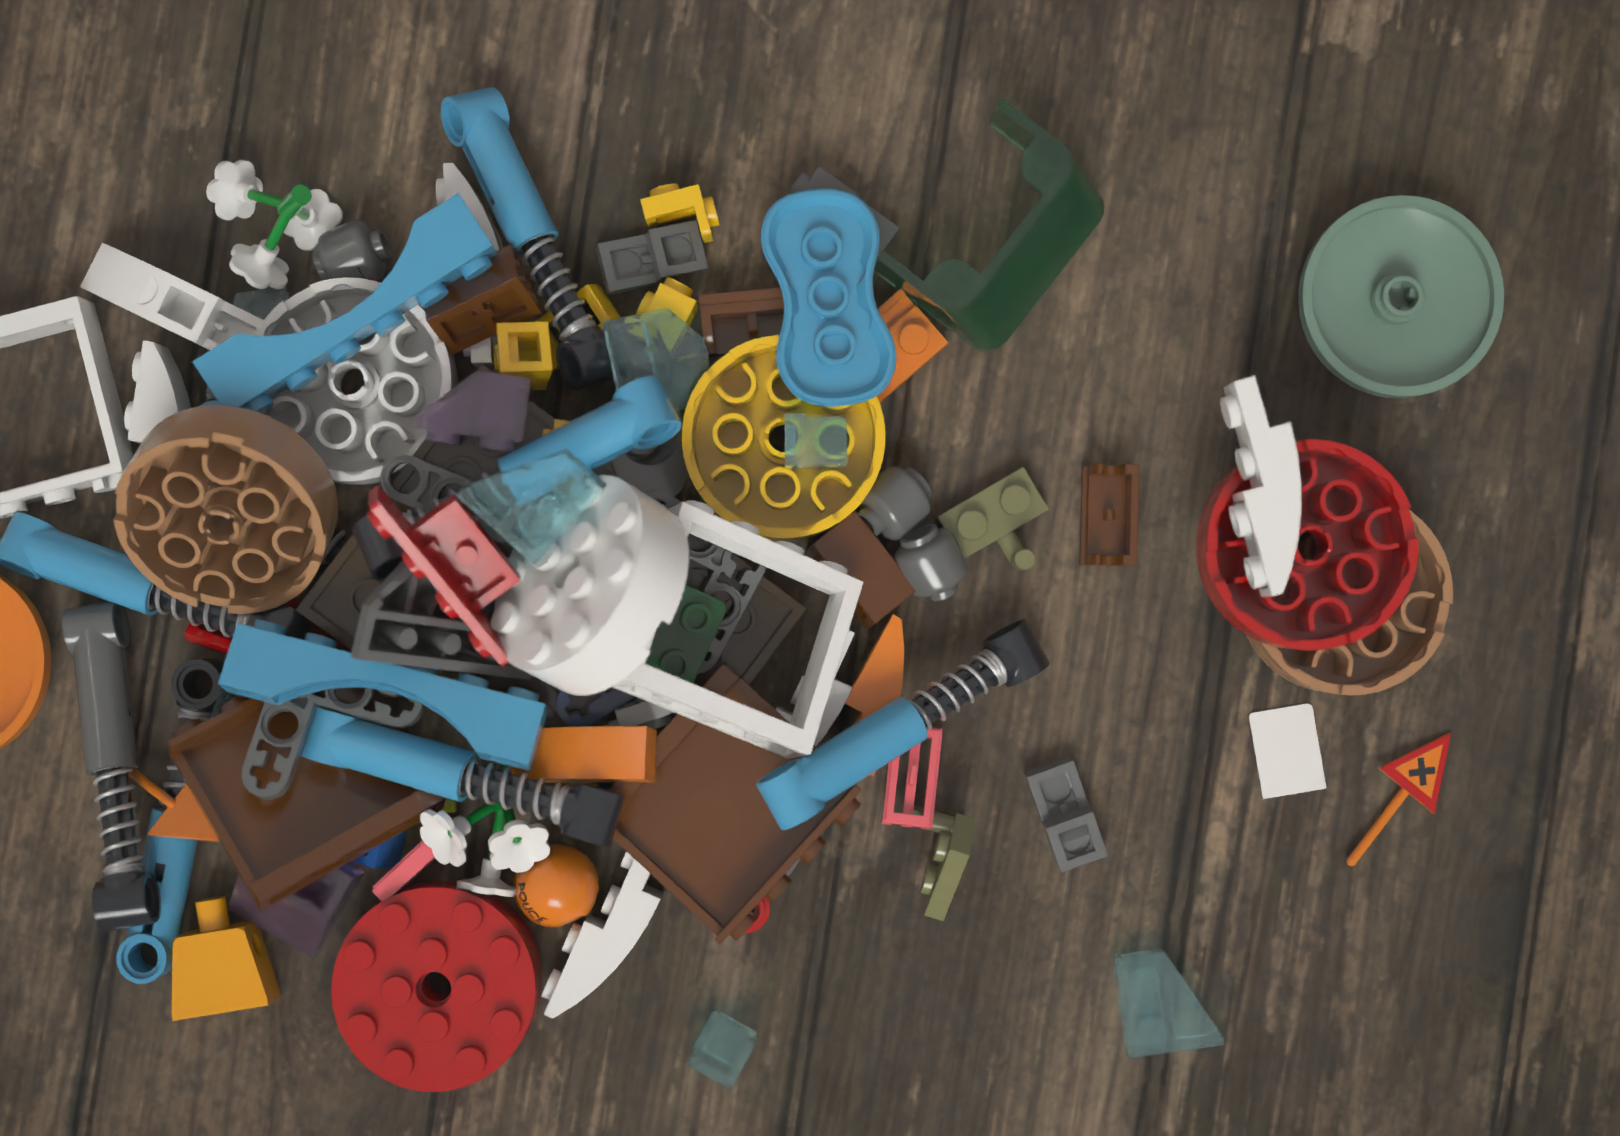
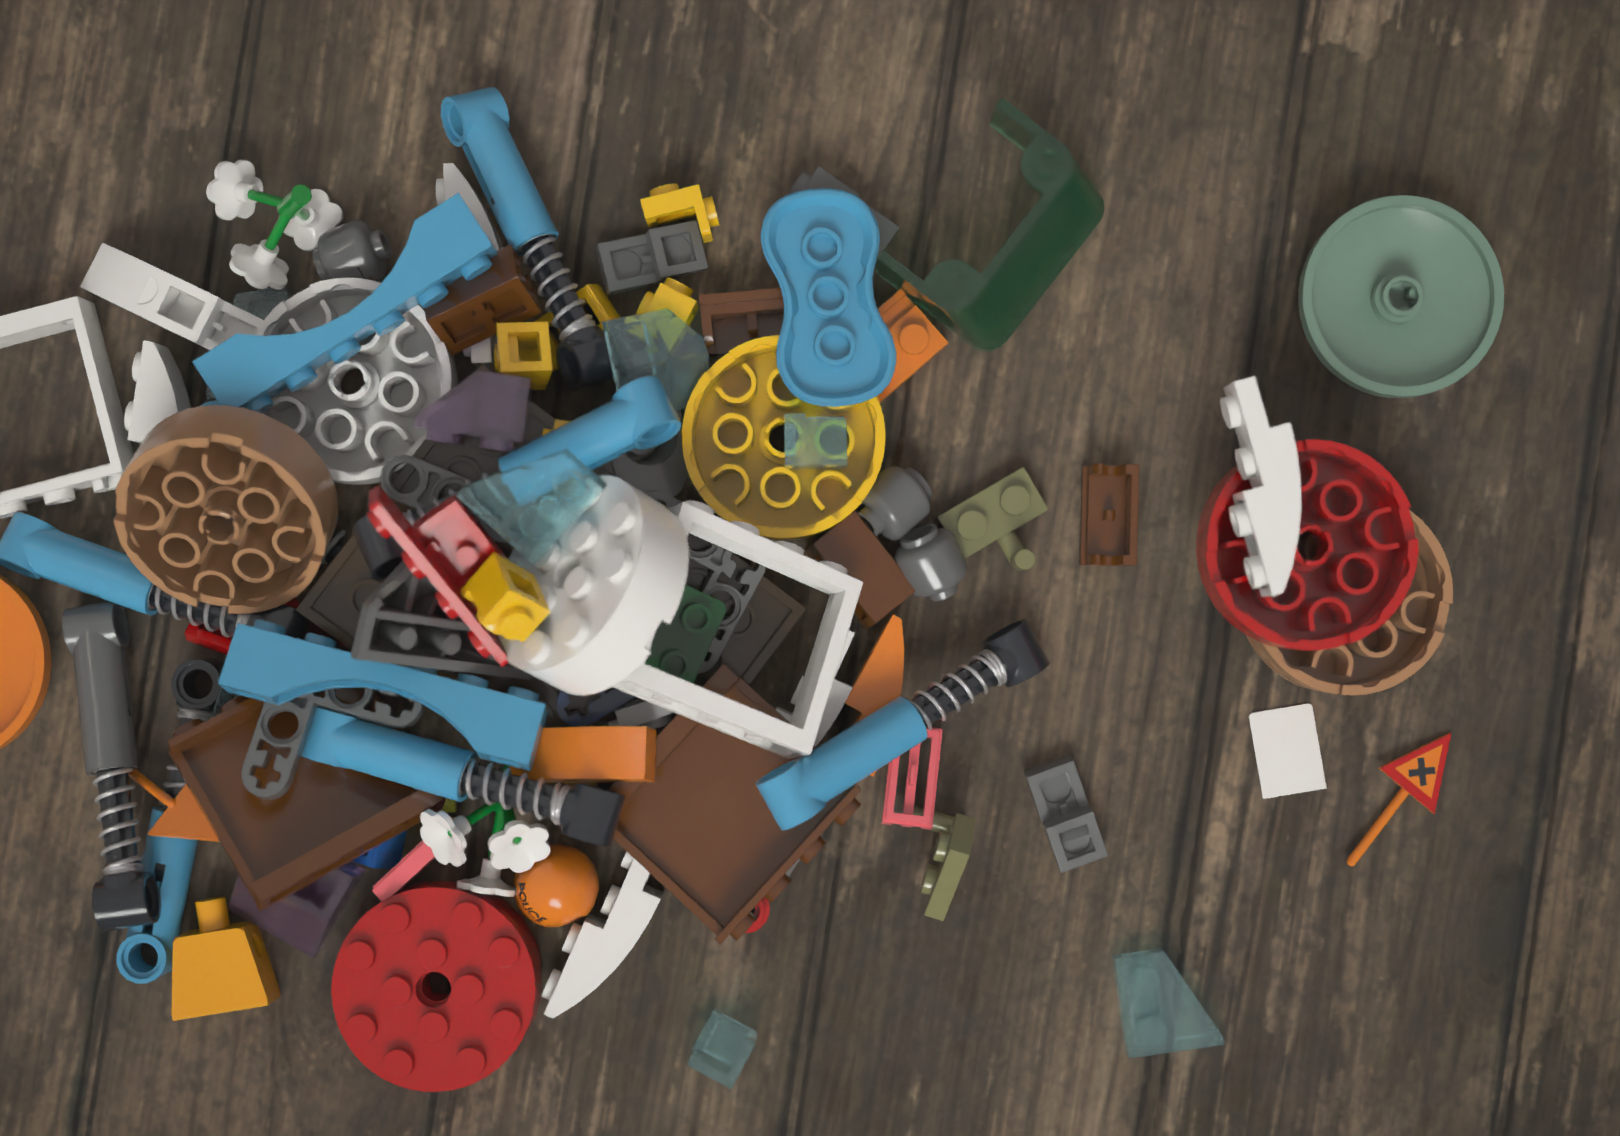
none -> yellow brick [460,553,551,642]

